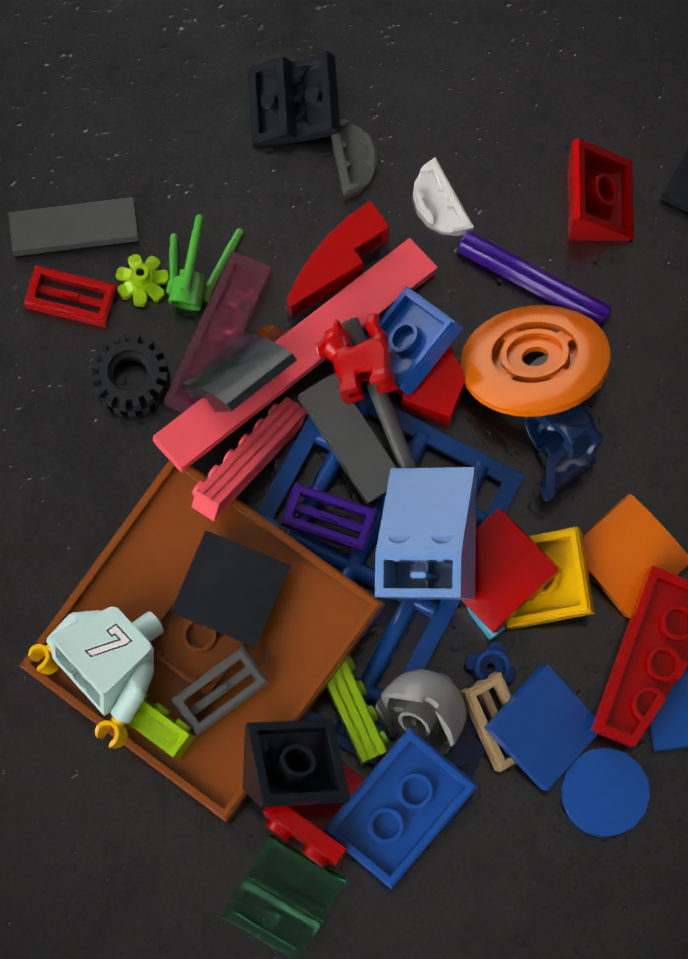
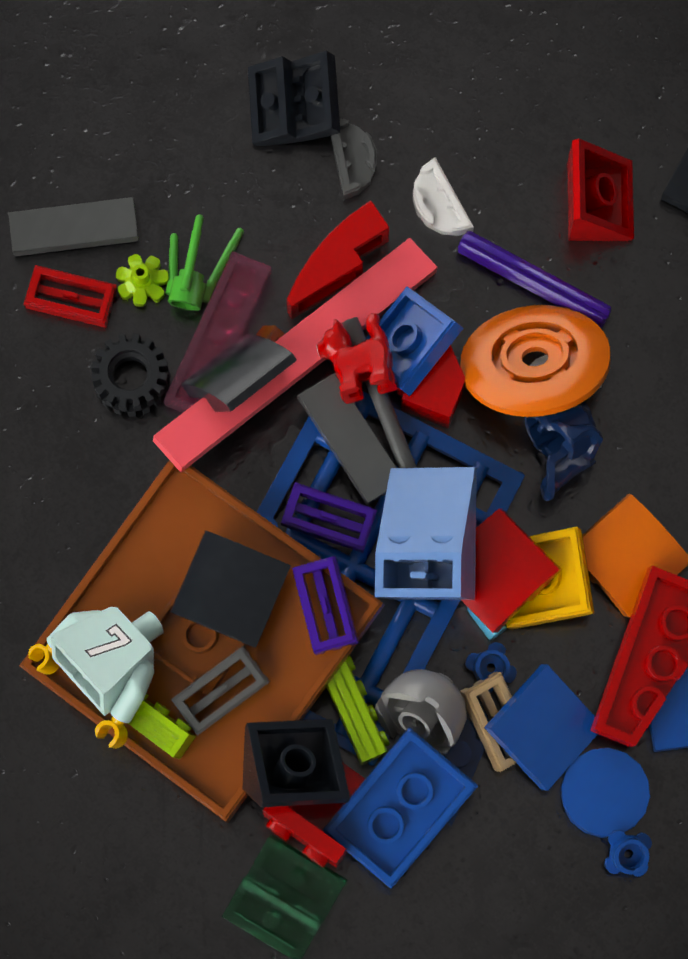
coral piece [191,397,307,521] -> none
none -> dark purple tile [292,556,359,655]
none -> blue plate [604,830,652,877]

